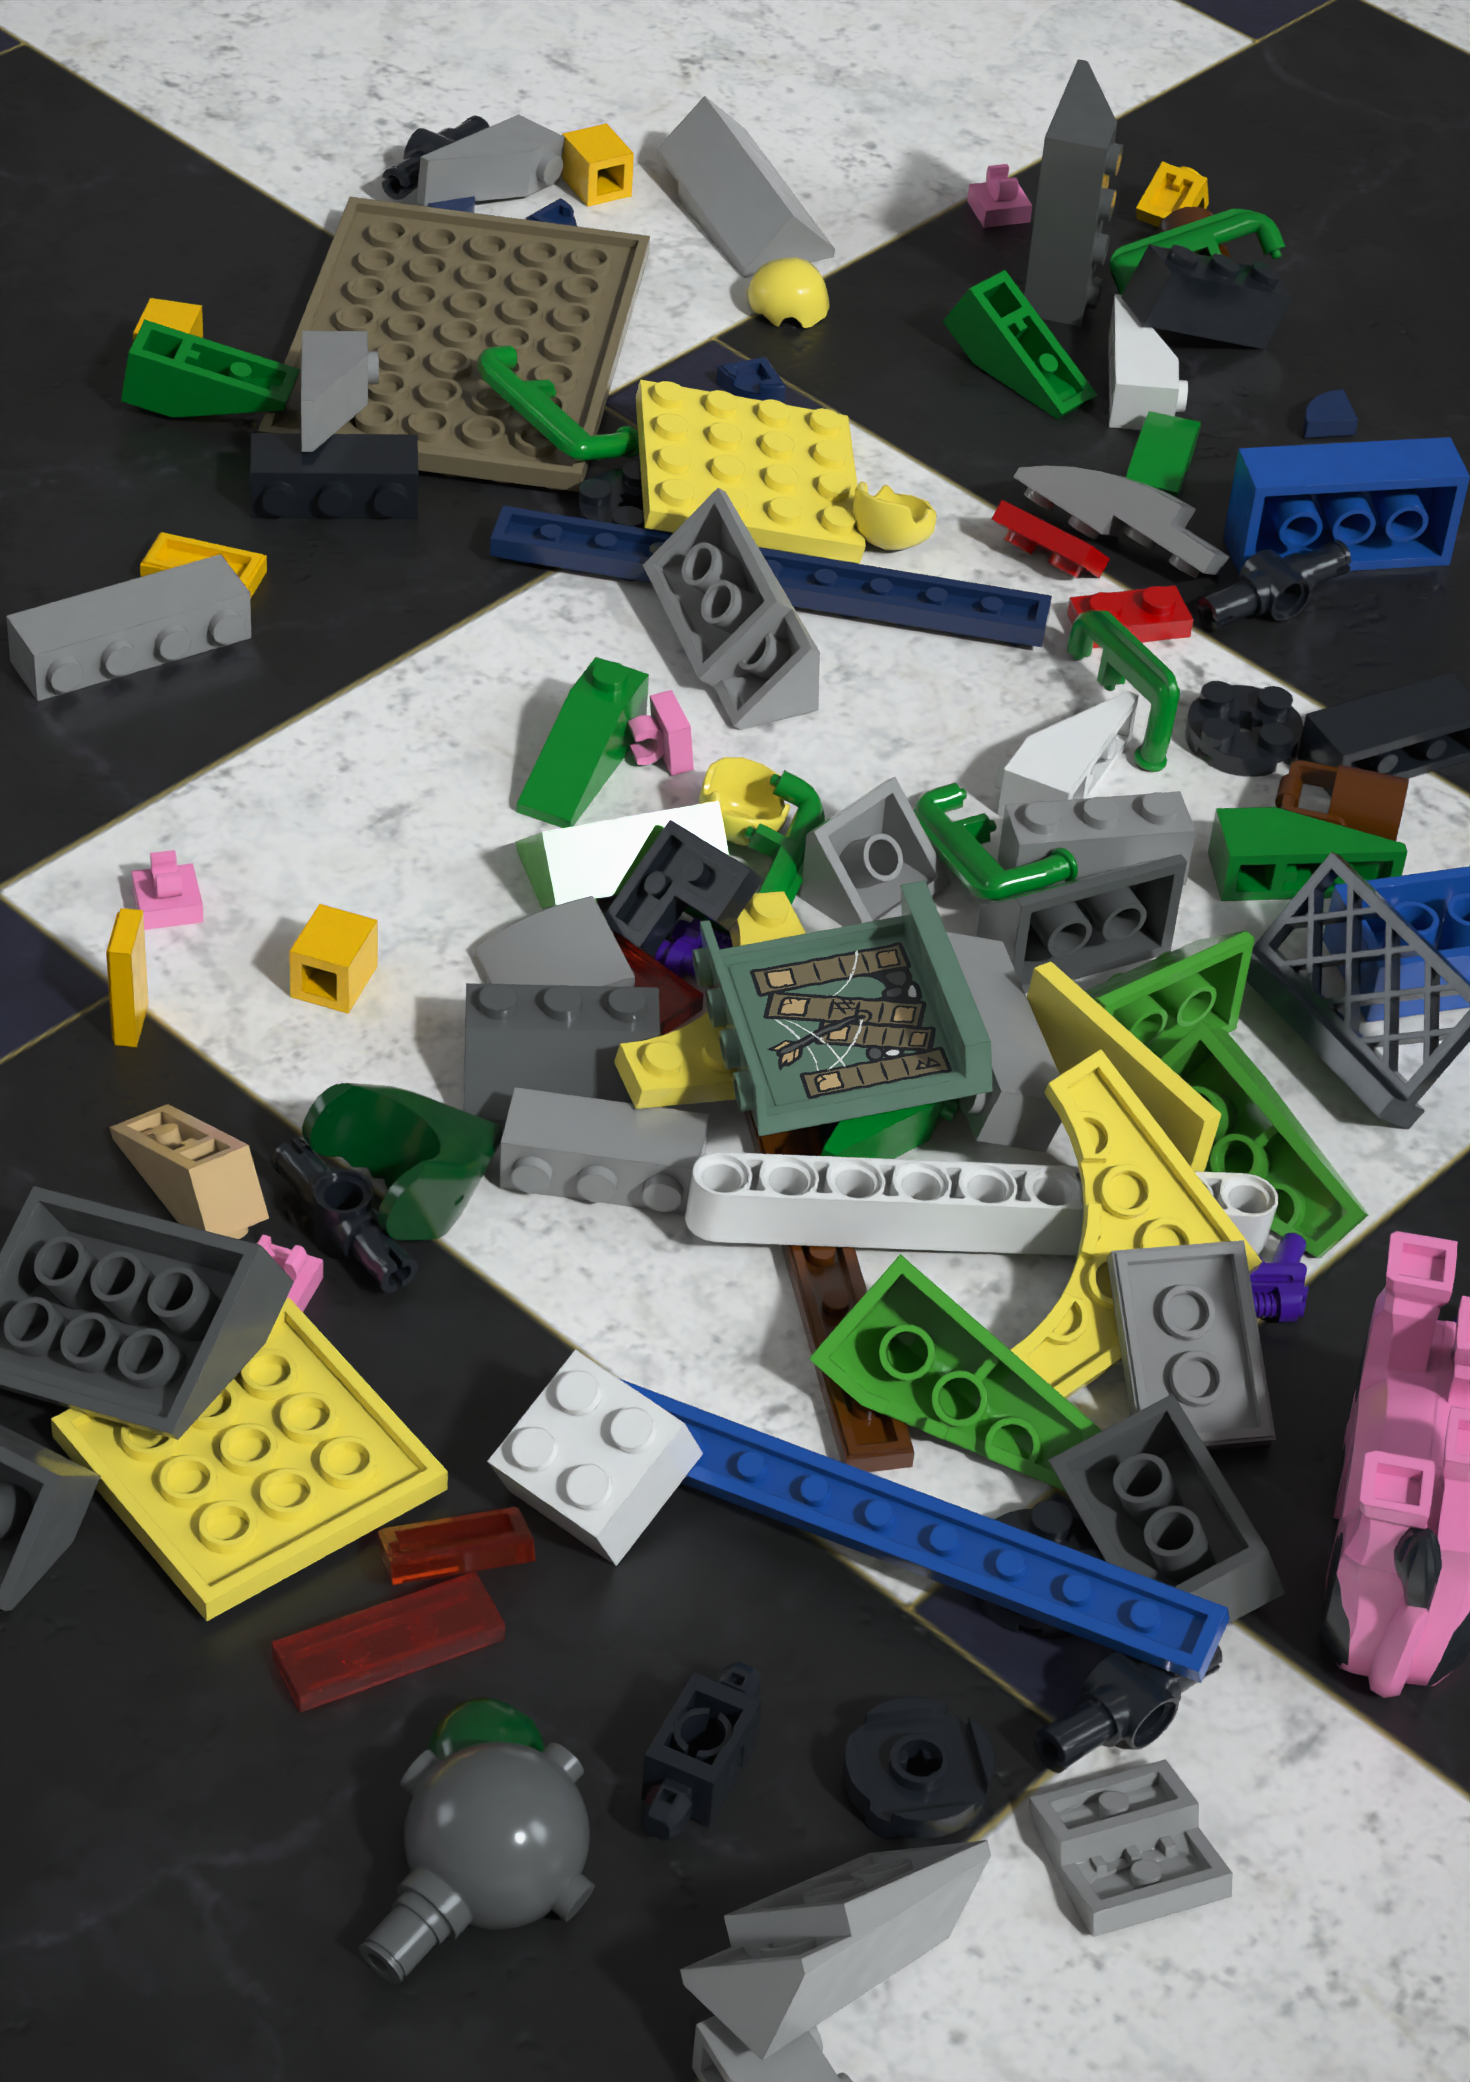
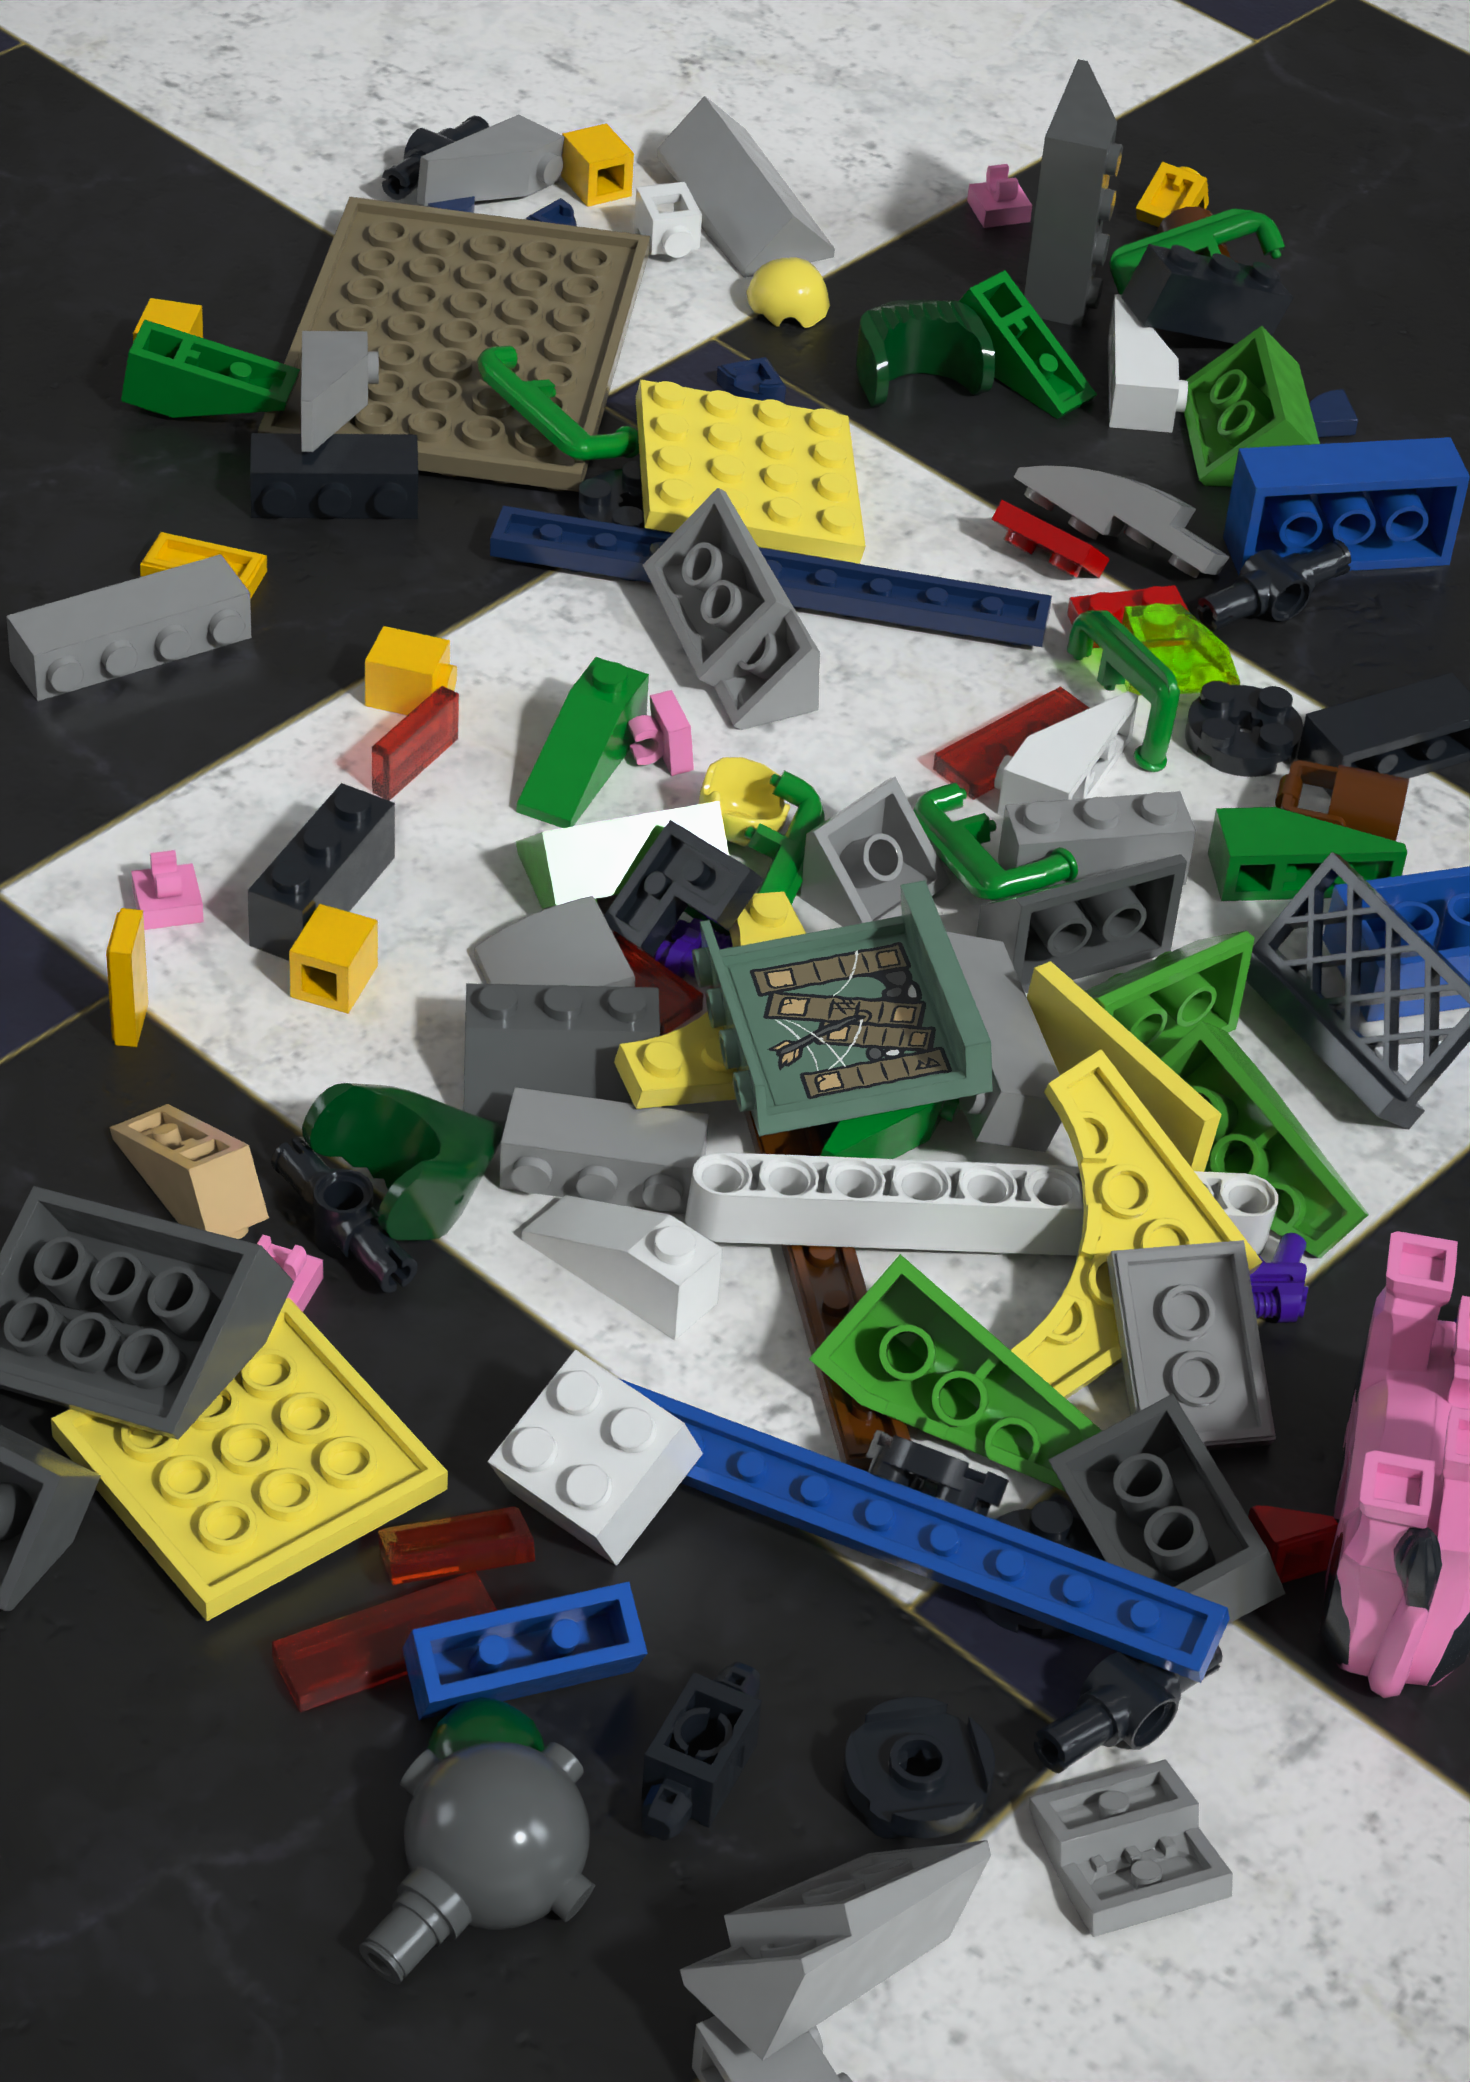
light yellow hair [852,481,937,550] -> none
green slope [1126,411,1201,498] -> none
none -> black brick [248,783,395,961]
none -> yellow brick [365,626,457,721]
none -> clear red tile [372,686,459,801]
none -> blue brick [402,1582,648,1720]
none -> white slope [522,1195,723,1340]
none -> white brick [634,182,702,258]
none -> dark green animal [856,300,995,407]
none -> black plate [866,1430,1009,1517]
none -> clear red tile [933,686,1090,800]
none -> clear neon green slope [1122,603,1240,695]
none -> bright green slope [1184,326,1320,487]
none -> red slope [1248,1505,1338,1583]

